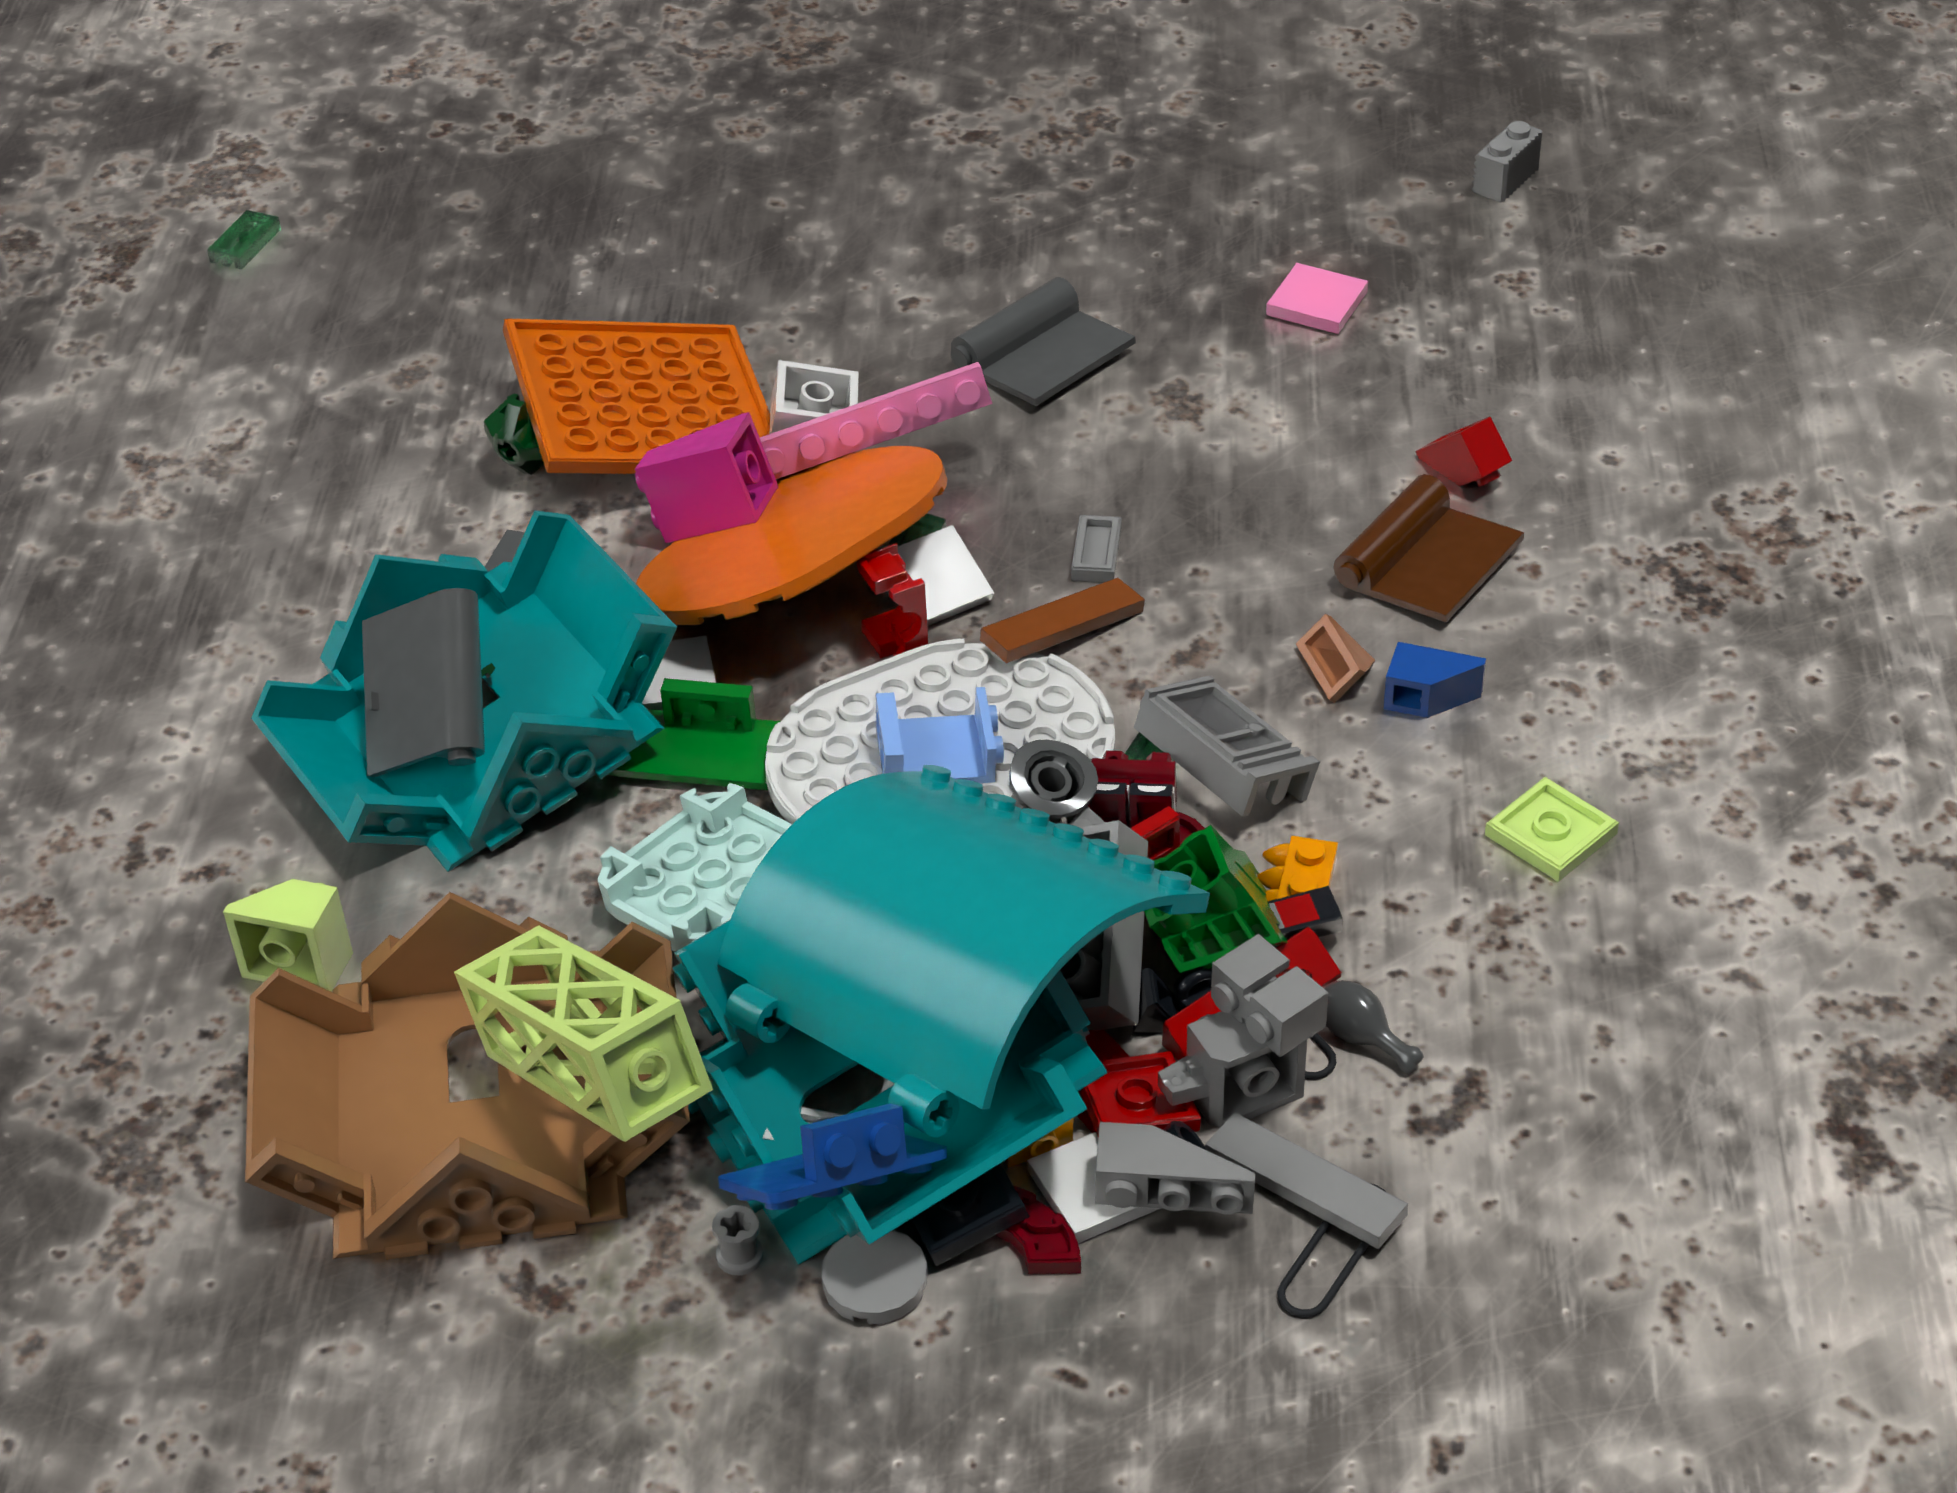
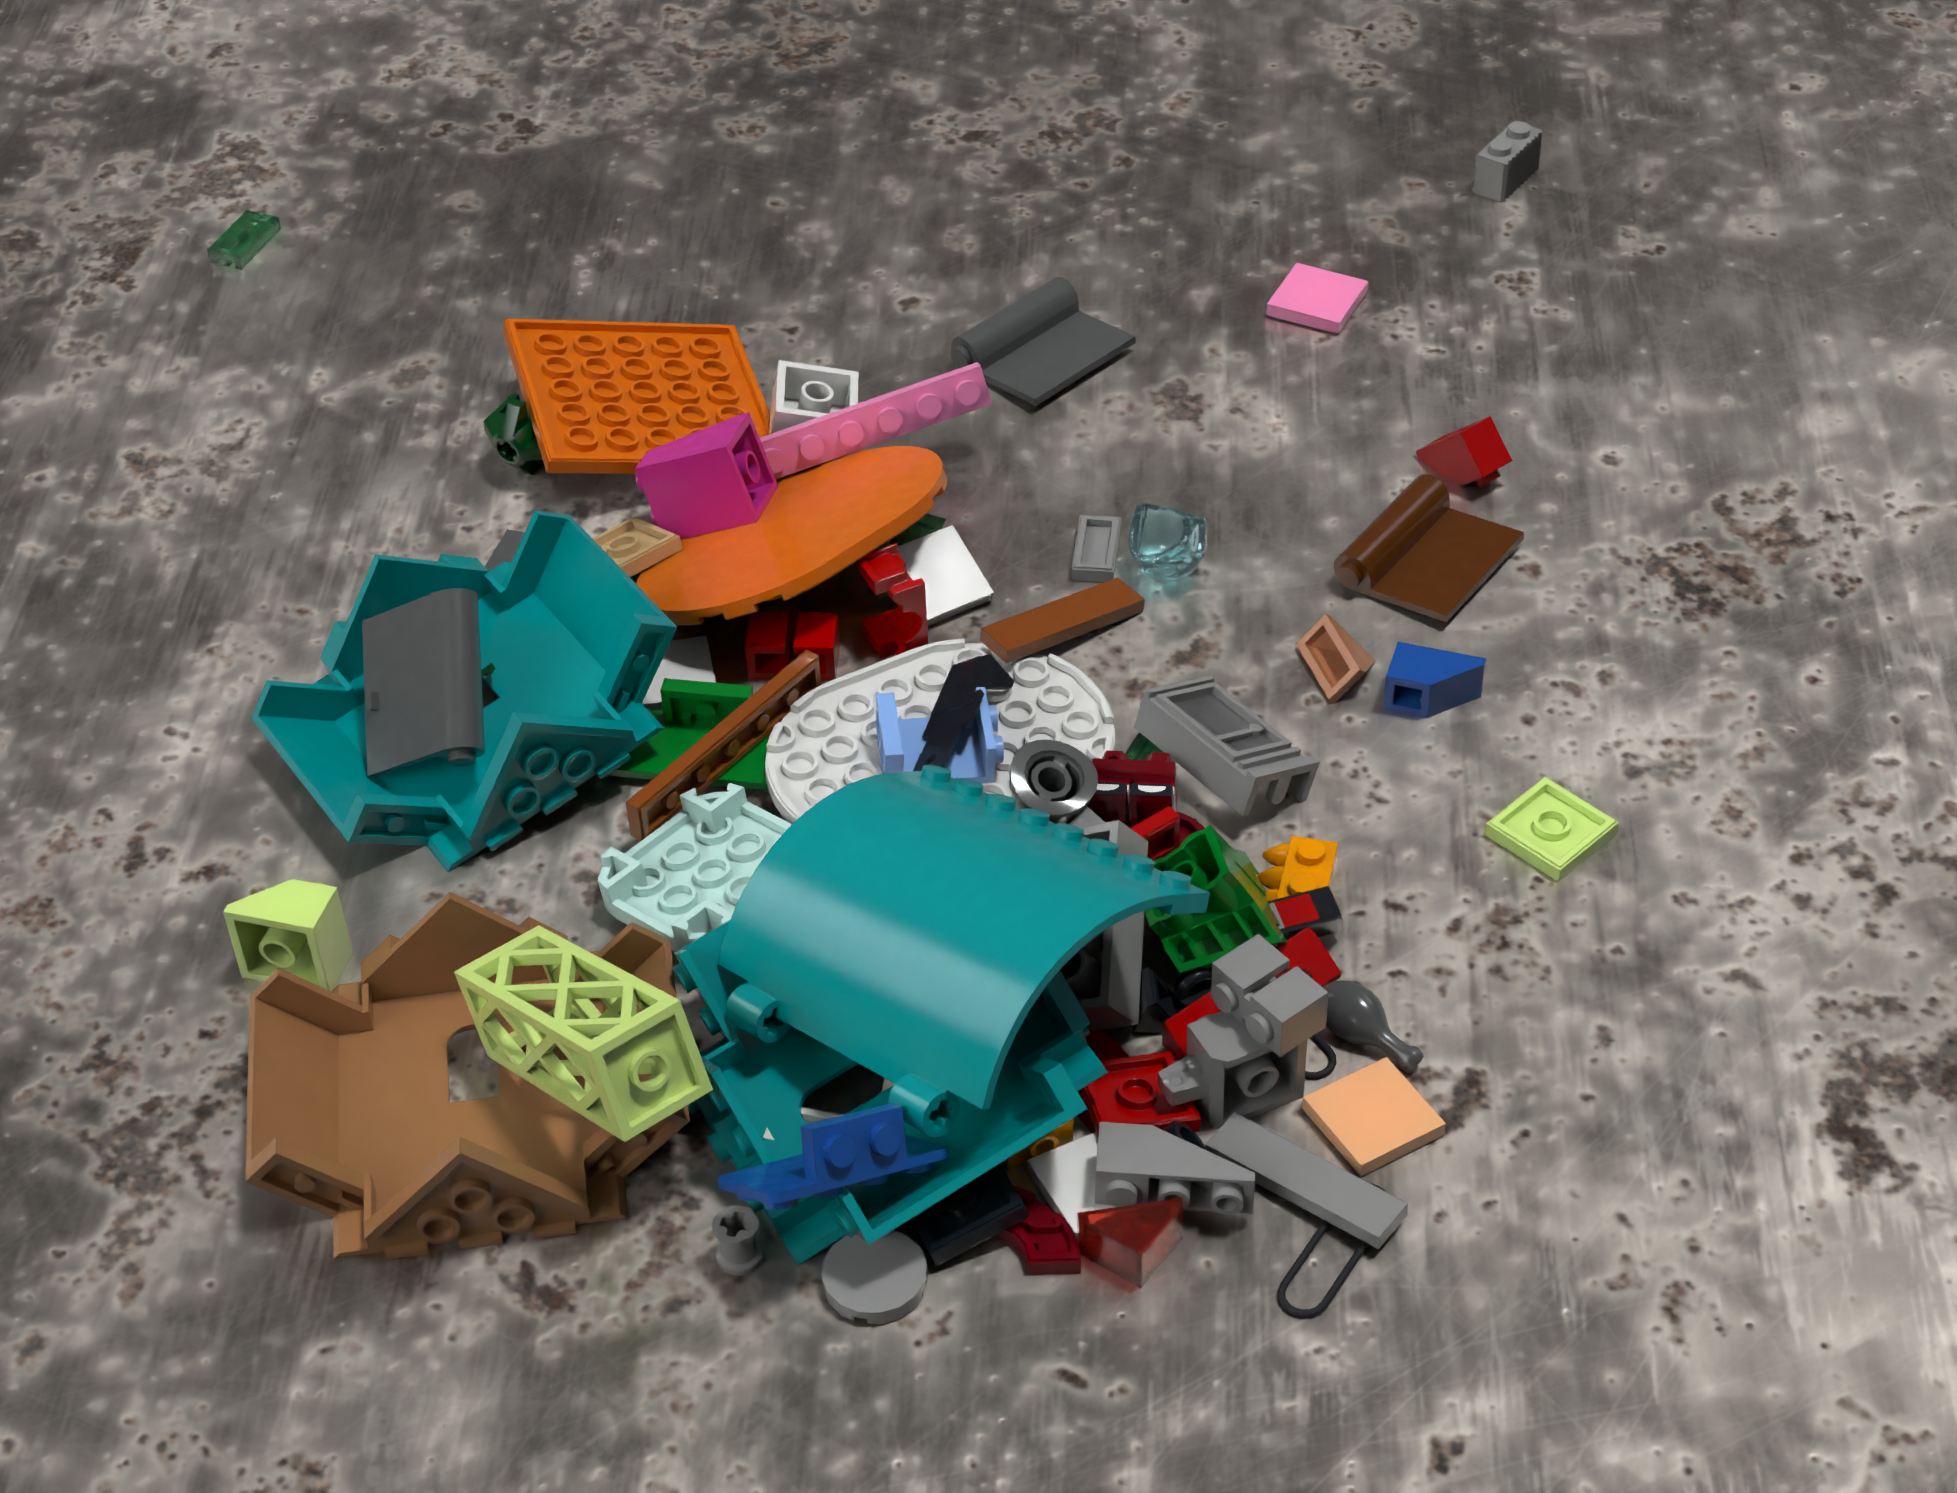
none -> tan tile [592,517,683,577]
none -> dark orange tile [625,649,821,841]
none -> red piece [745,612,840,681]
none -> black piece [913,654,1015,771]
none -> clear red slope [1077,1198,1184,1288]
none -> clear light blue piece [1128,503,1208,581]
none -> light nougat tile [1302,1057,1446,1177]

